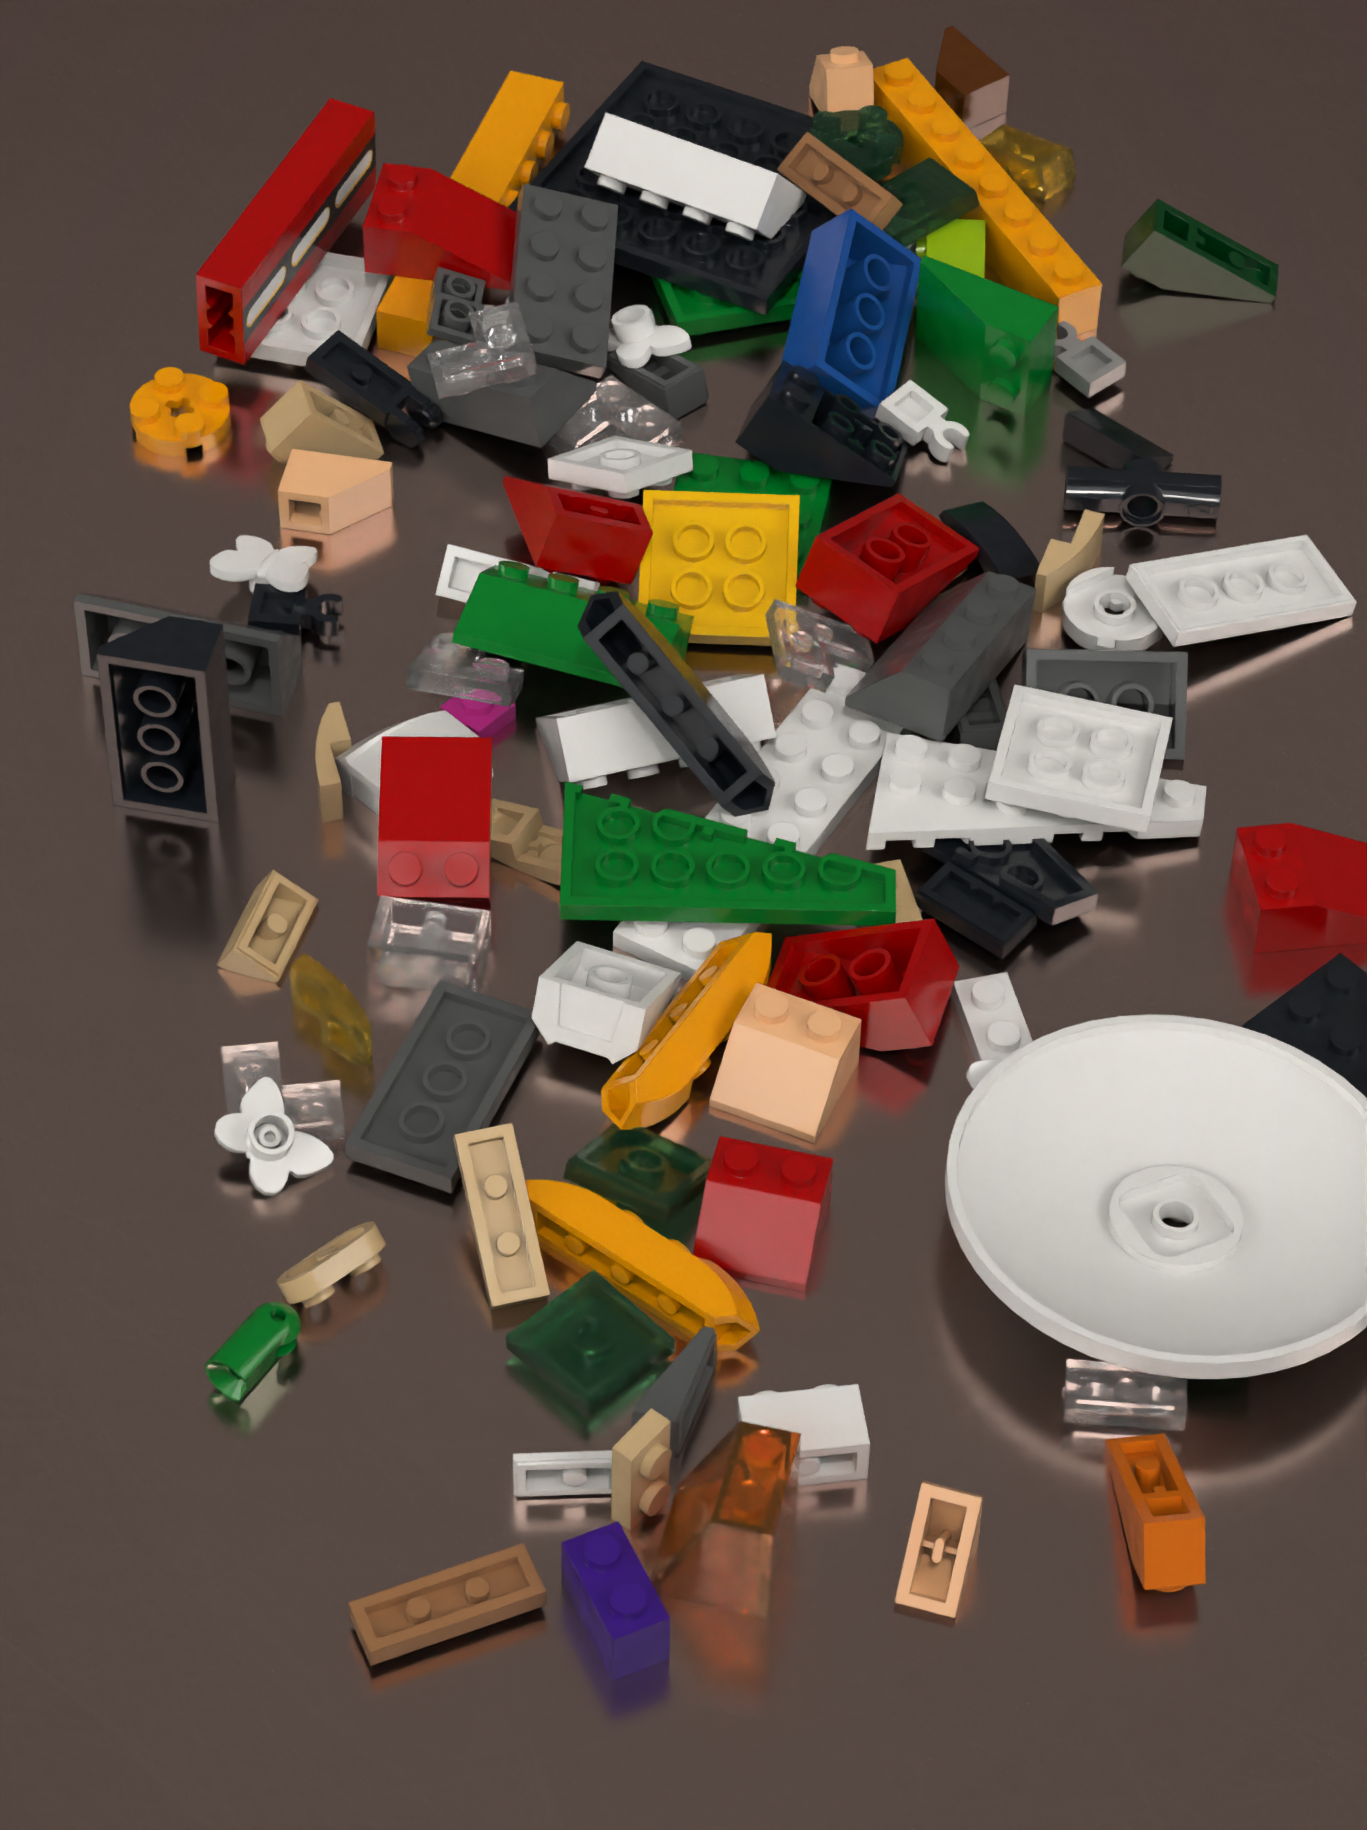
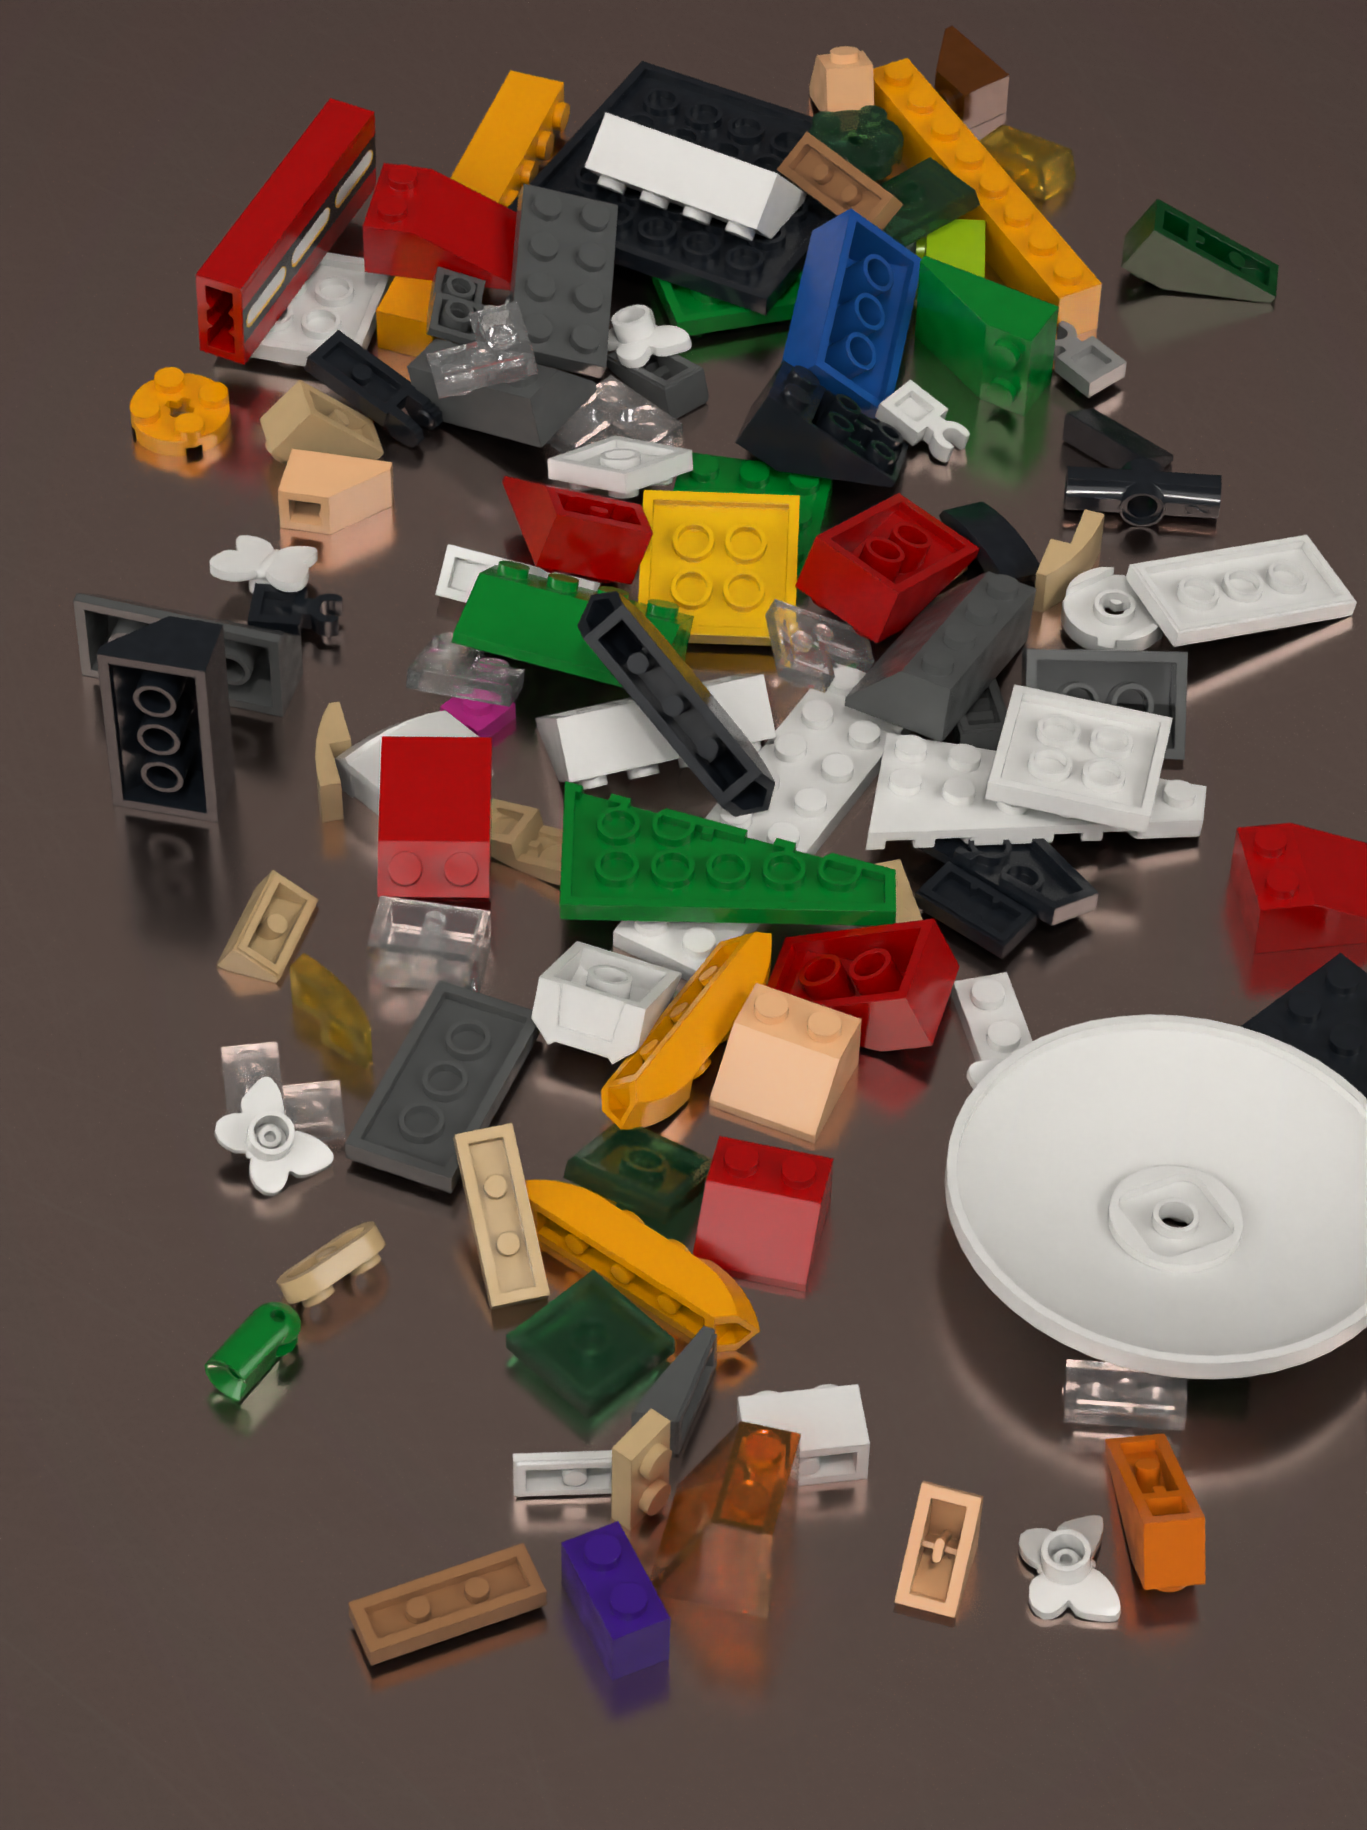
none -> white animal [1019,1515,1121,1623]

